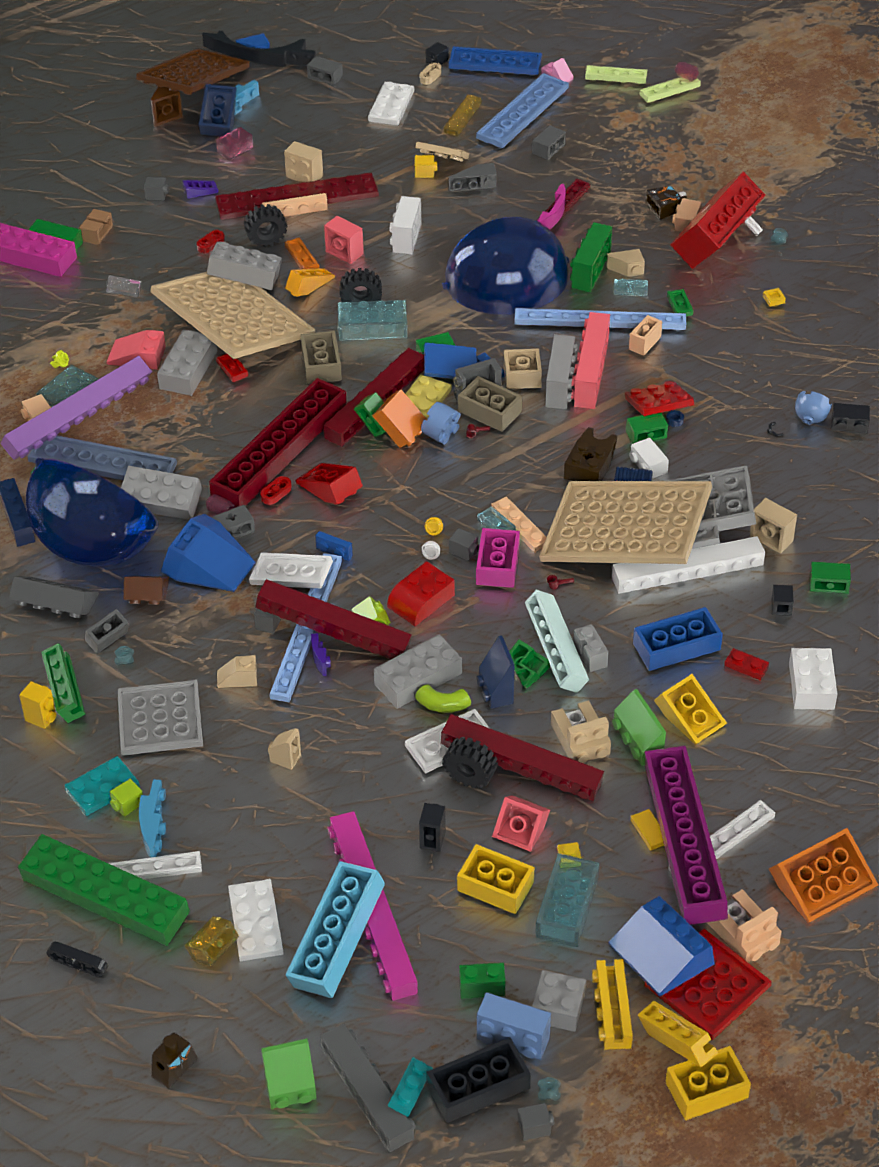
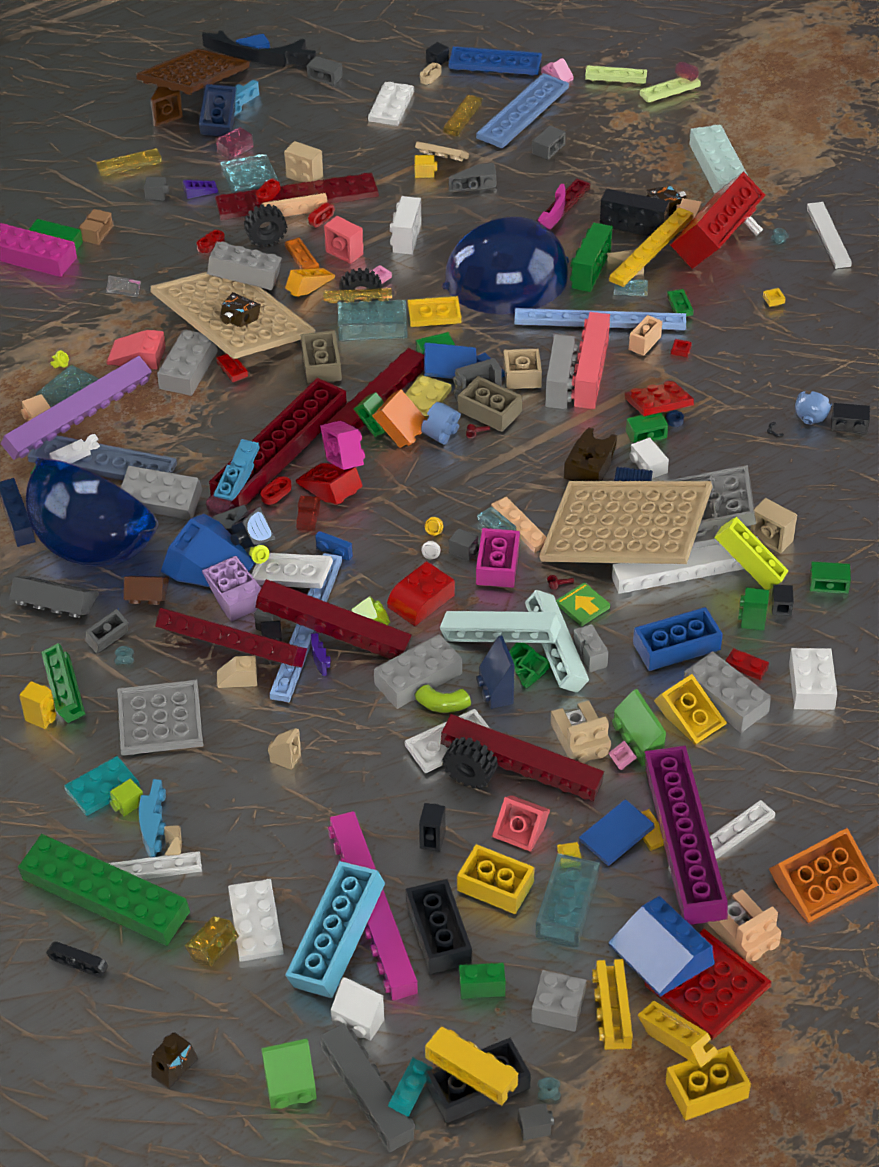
medium blue brick [477,992,551,1060] -> none
none -> white plate [49,434,100,469]
none -> clear yellow plate [96,148,162,176]
none -> dark red brick [155,608,307,668]
none -> tan slope [164,825,182,856]
none -> lavender slope [202,556,261,622]
none -> dark azure slope [214,439,260,501]
none -> clear light blue plate [220,154,279,193]
none -> dark brown torso [220,292,261,327]
none -> torso [231,507,276,549]
none -> neon yellow plate [249,545,269,564]
none -> red plate [256,179,280,203]
none -> black brick [261,620,282,641]
none -> clear red brick [296,496,321,531]
none -> red plate [308,202,335,228]
none -> dark pink brick [320,421,365,470]
none -> clear yellow plate [323,288,392,303]
none -> white slope [331,977,384,1041]
none -> bright pink plate [370,265,392,283]
none -> black brick [406,879,472,974]
none -> yellow plate [407,296,461,327]
none -> yellow brick [425,1026,518,1106]
none -> light aqua brick [440,611,561,643]
none -> bright green tile [556,582,610,627]
none -> blue tile [579,799,655,866]
none -> black brick [600,188,670,236]
none -> bright pink plate [608,741,637,770]
none -> yellow plate [609,207,693,287]
none -> red tile [671,339,692,358]
none -> light grey brick [684,651,771,733]
none -> light aqua brick [689,125,747,194]
none -> neon yellow brick [714,517,788,590]
none -> green brick [738,587,769,631]
none -> white tile [807,202,852,269]

